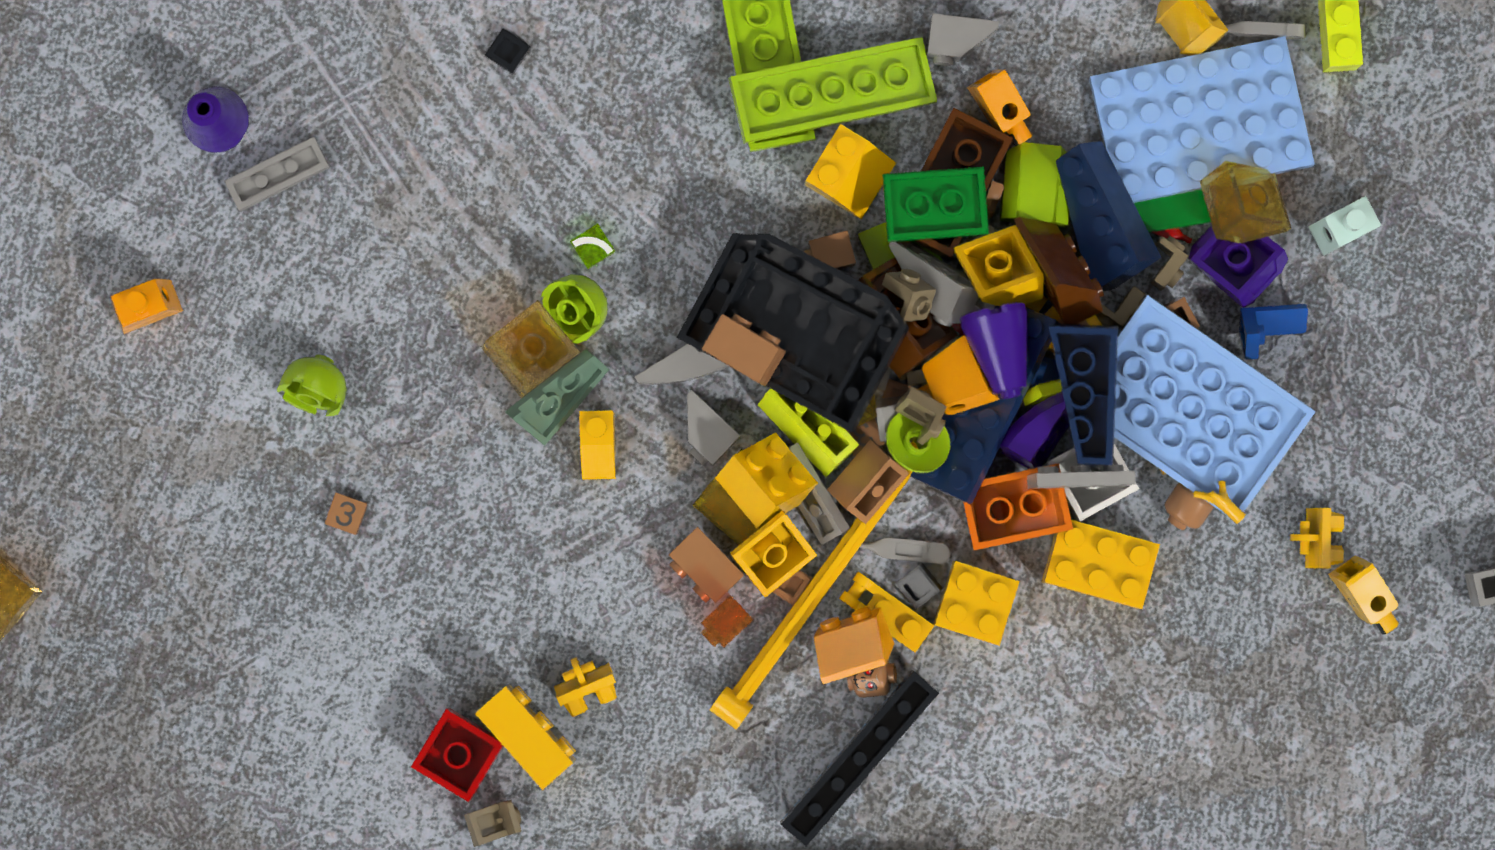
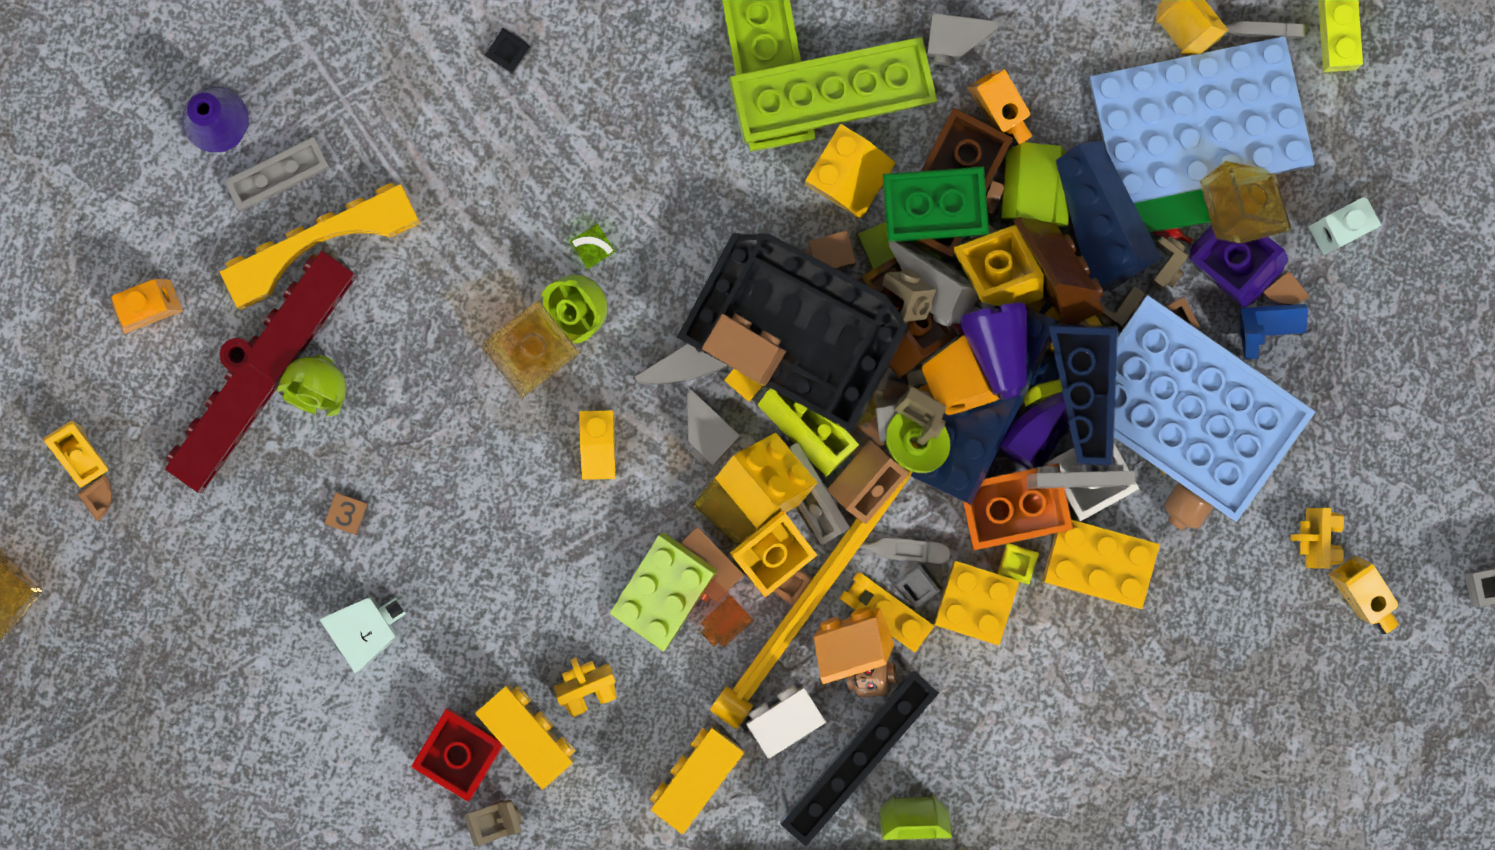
sand green wing [505,349,610,446] -> none
yellow bar [1193,480,1246,524] -> none
none -> yellow slope [43,420,108,488]
none -> medium nougat tile [77,474,113,521]
none -> dark red hinge [165,250,358,493]
none -> yellow arch [219,183,421,310]
none -> light aqua torso [320,597,406,673]
none -> lime plate [609,532,718,652]
none -> yellow brick [649,726,744,835]
none -> yellow tile [724,369,764,402]
none -> white brick [747,685,826,759]
none -> lime slope [880,794,952,840]
none -> neon yellow tile [997,543,1039,585]
none -> medium nougat tile [1262,271,1310,305]

